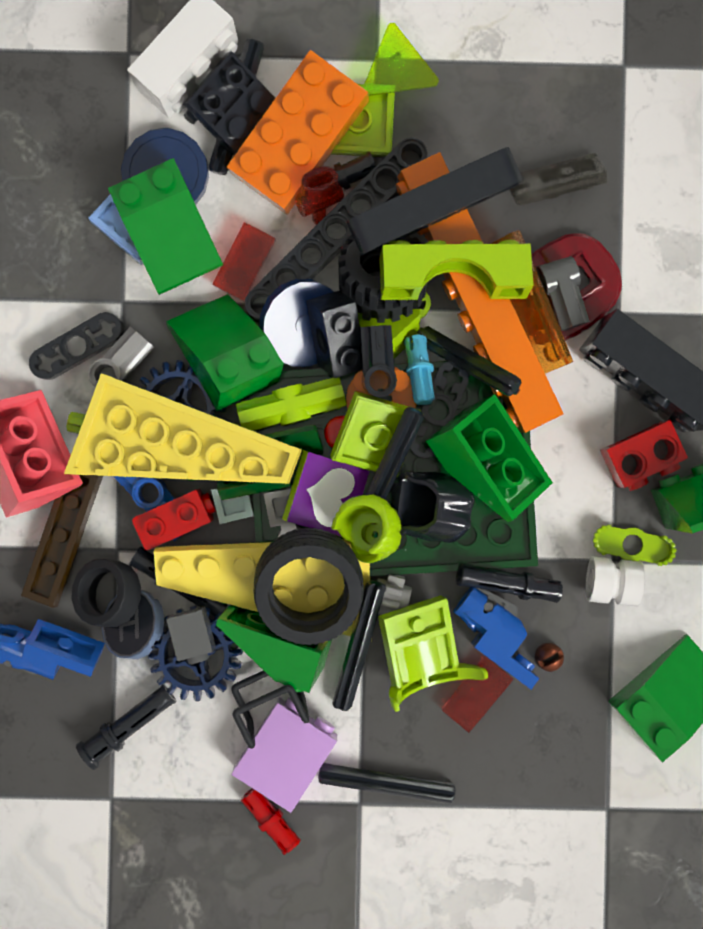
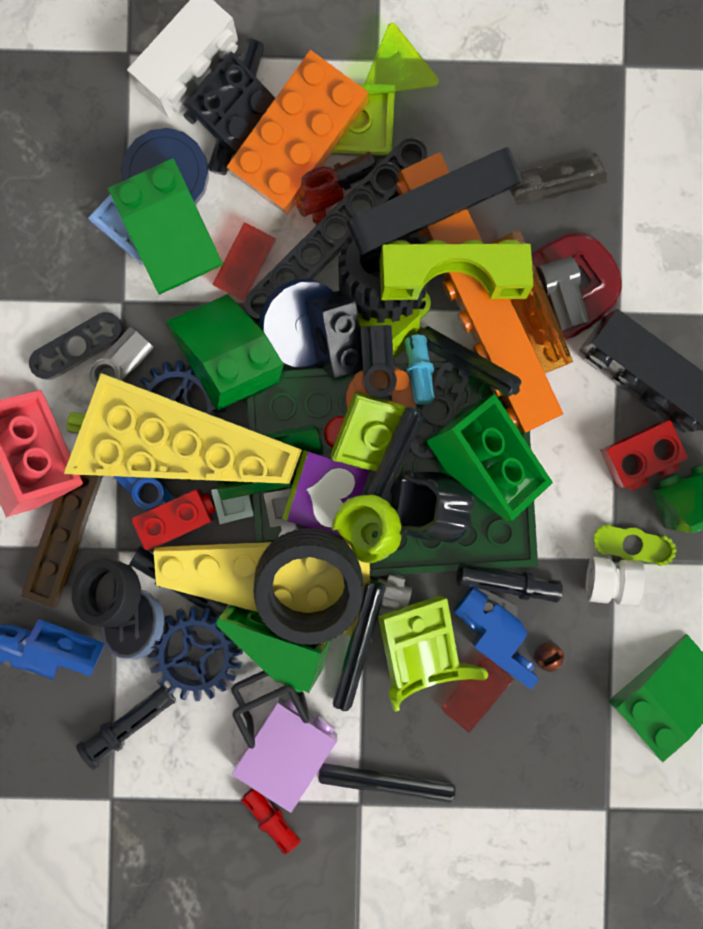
dark grey brick [166,606,216,664] -> none
lime piece [236,377,347,431] -> none

